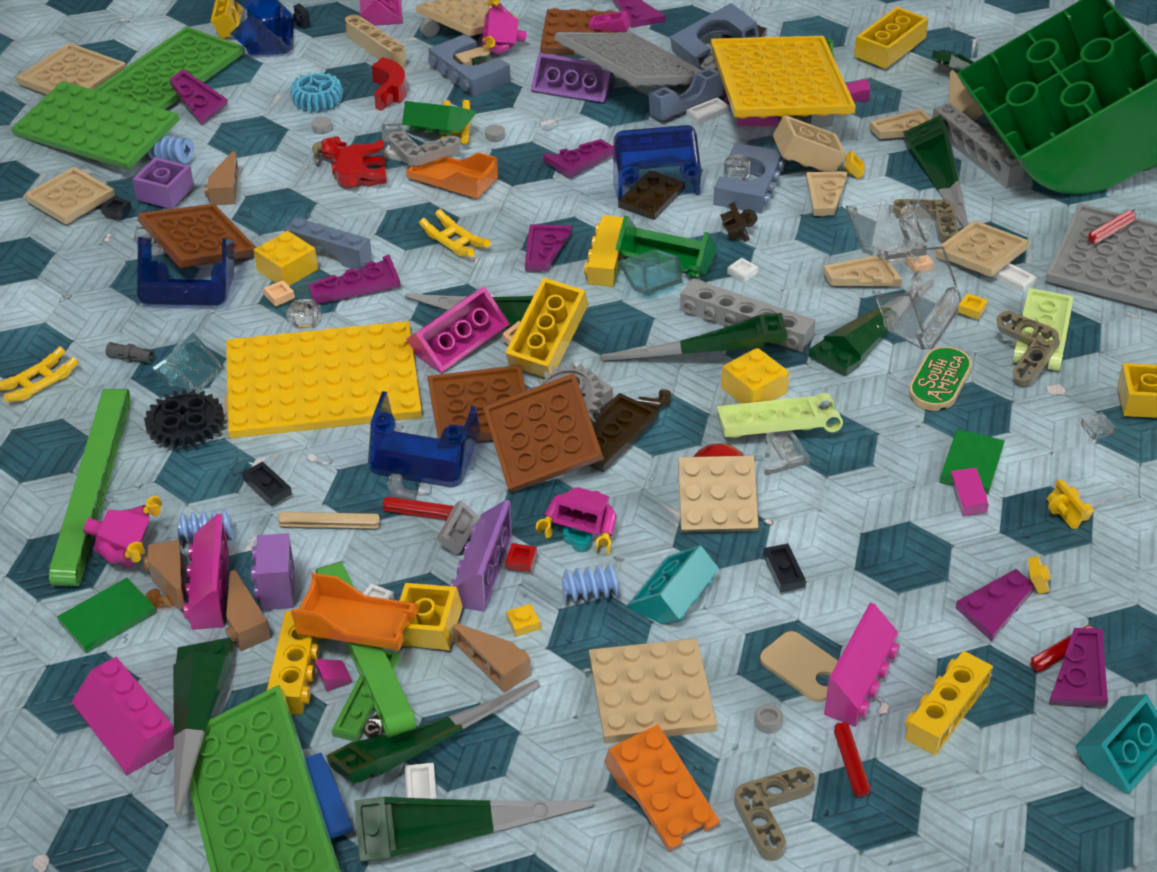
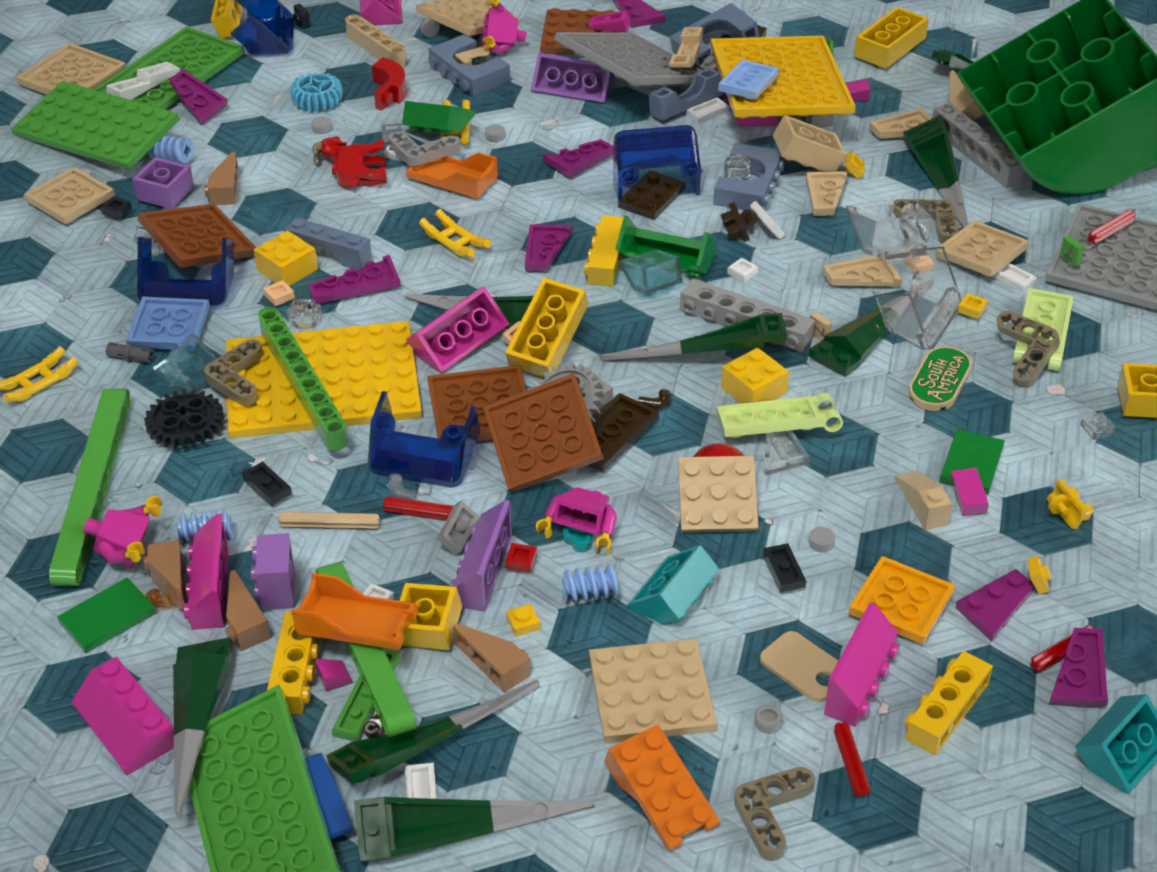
none -> white slope [106,62,180,100]
none -> medium blue plate [126,297,210,351]
none -> dark tan beam [204,339,263,406]
none -> bright green beam [258,307,347,450]
none -> tan slope [669,27,703,68]
none -> light blue plate [718,60,779,100]
none -> white tile [750,201,786,239]
none -> light grey tile [808,527,835,552]
none -> tan tile [810,312,832,341]
none -> light orange plate [848,556,956,644]
none -> tan slope [895,471,952,530]
none -> bright green tile [1060,235,1085,266]

